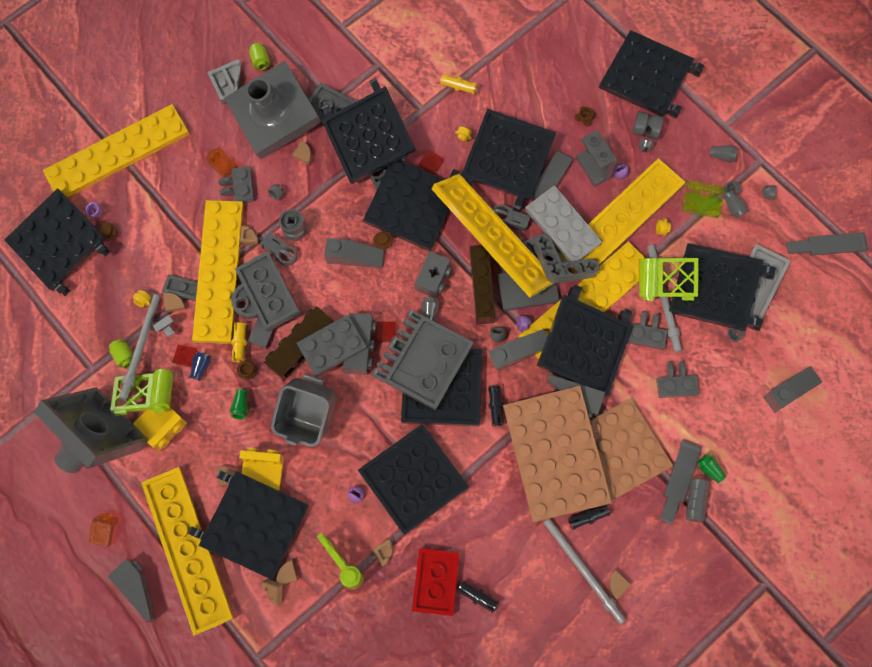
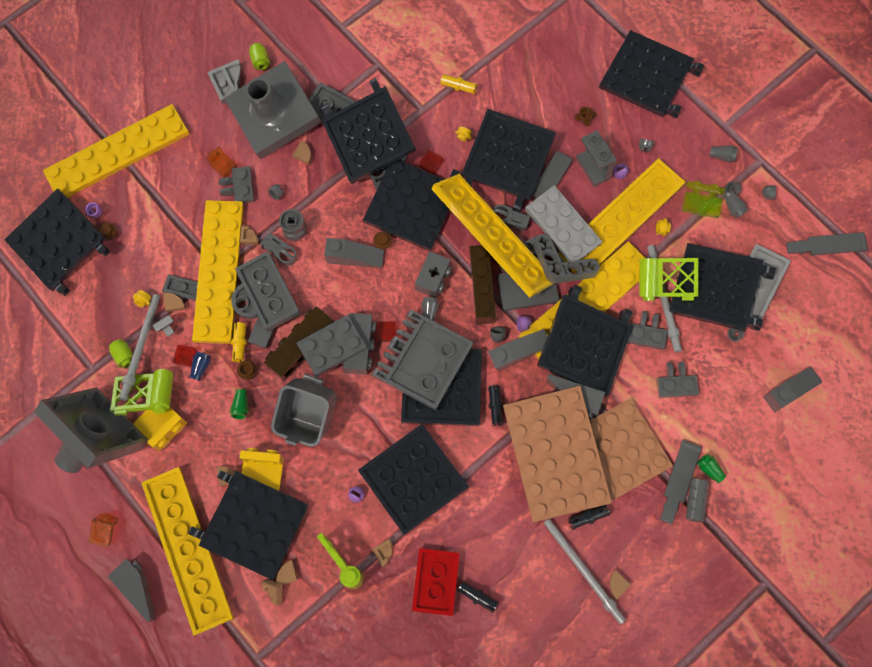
dark grey wheel [632,111,663,140] -> none

